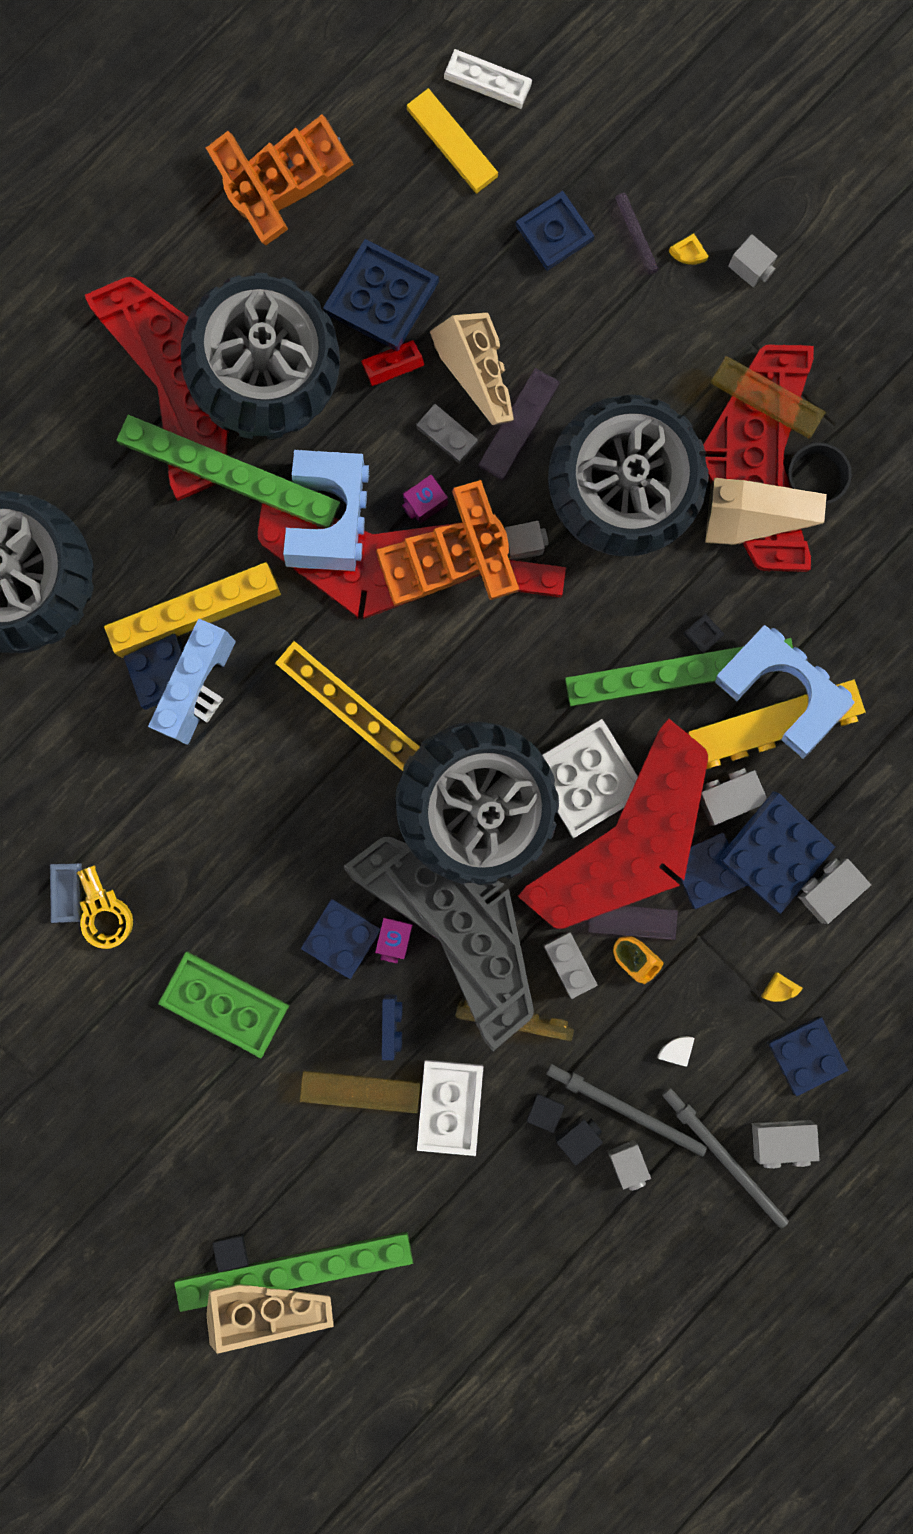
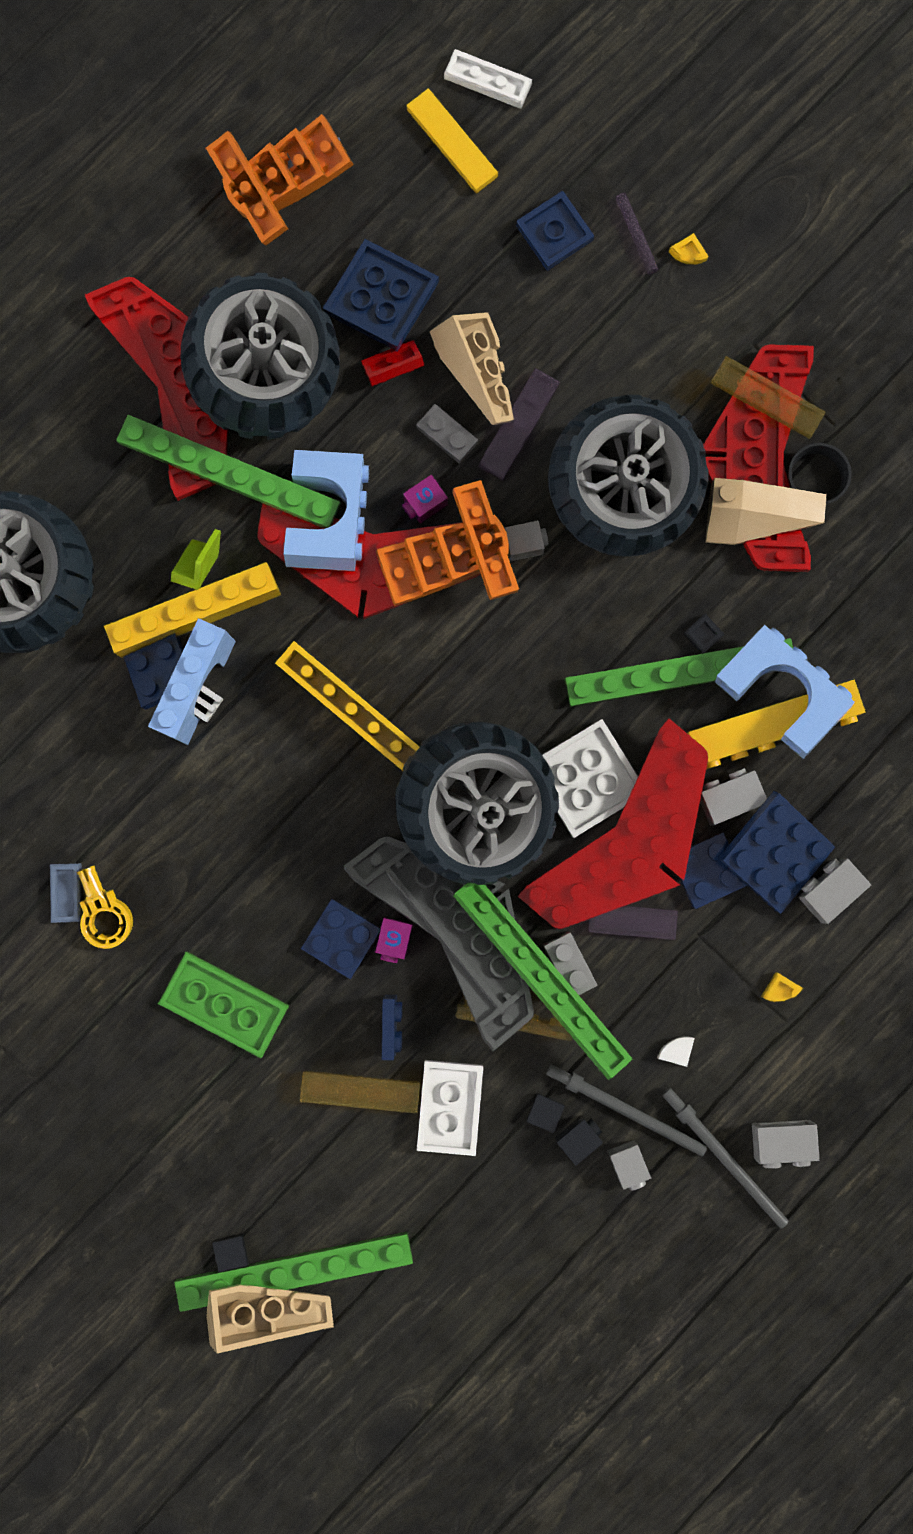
red plate [509,560,566,597] -> none
rock [613,936,663,984] -> none
light grey brick [728,234,777,288] -> none
dark blue plate [767,1017,849,1097] -> none
none -> lime panel [171,529,221,590]
none -> bright green plate [453,883,633,1080]

